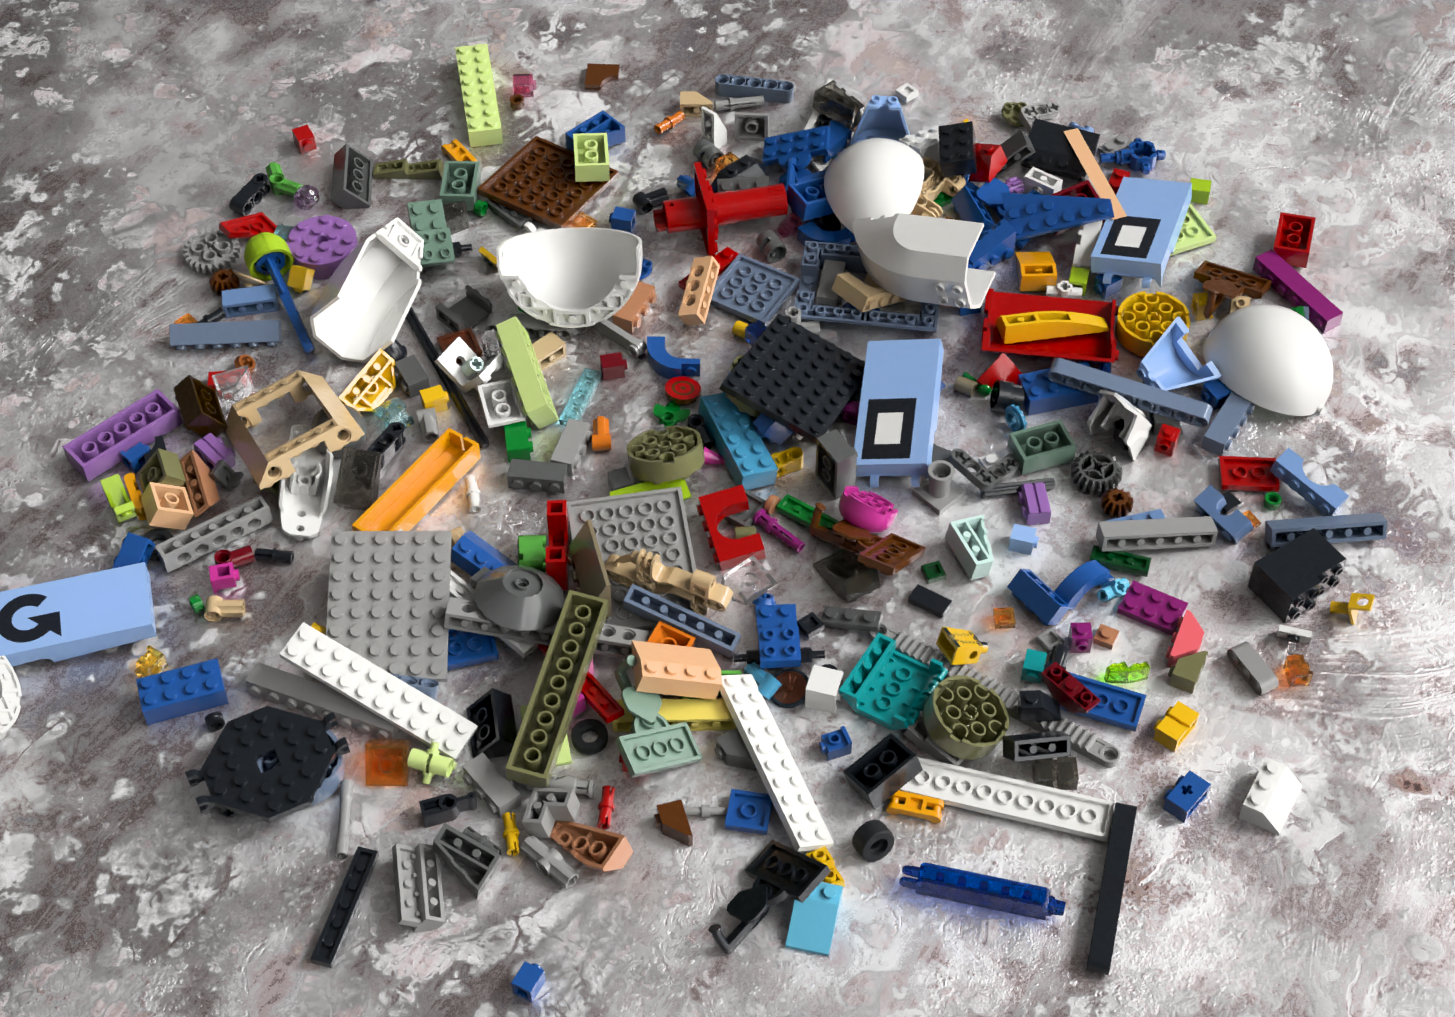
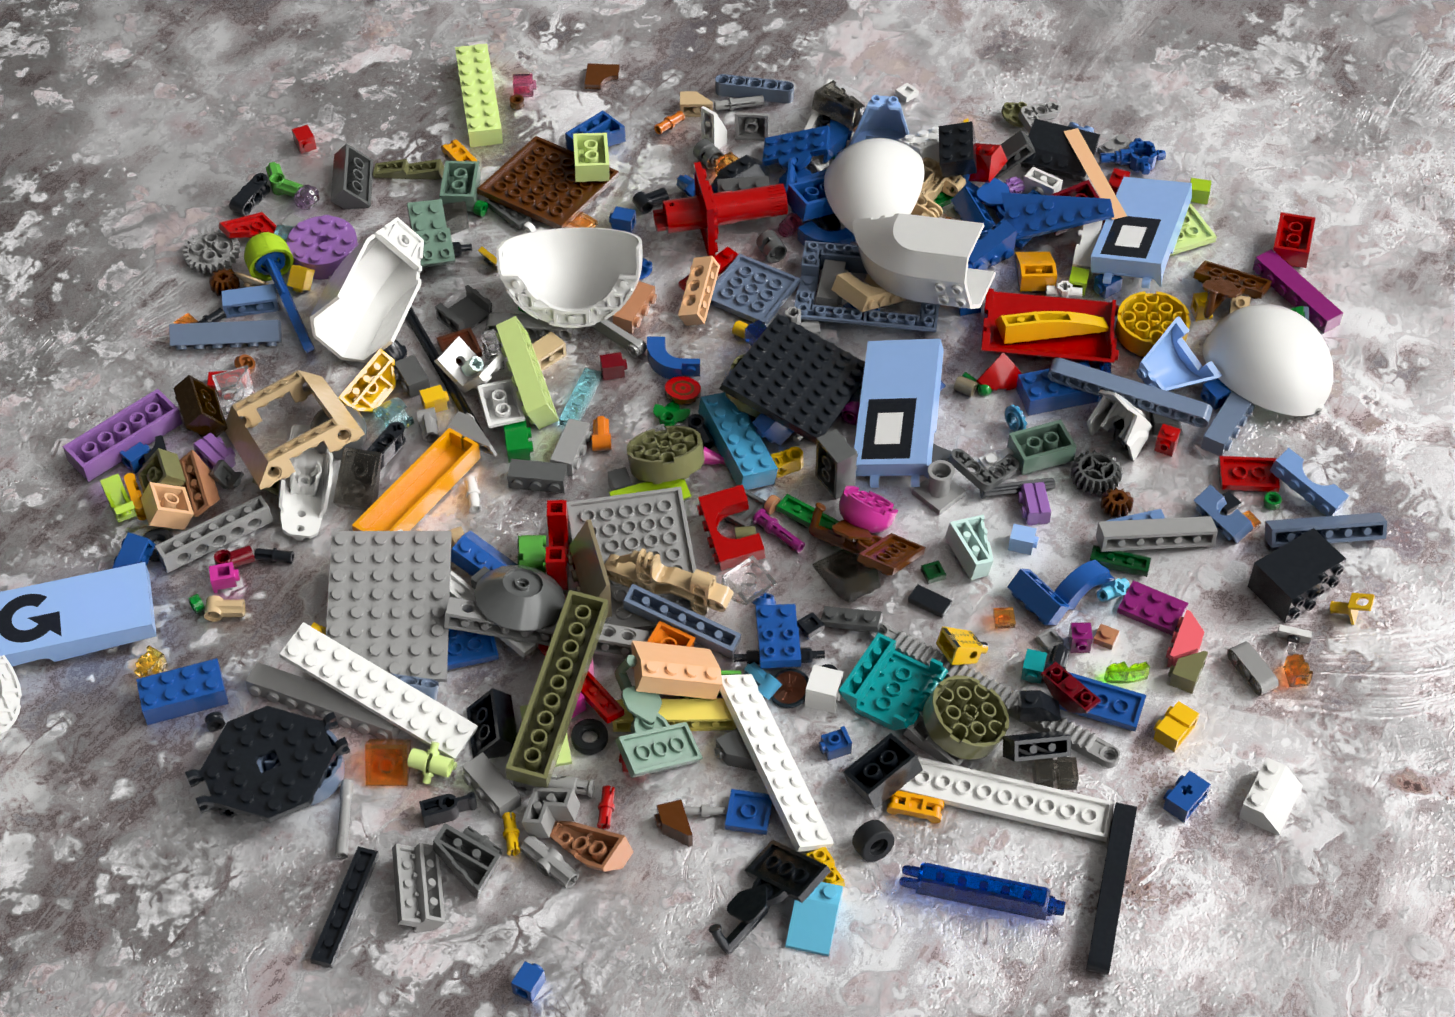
black piece [990,379,1024,413] -> none
none -> light grey slope [446,411,497,457]

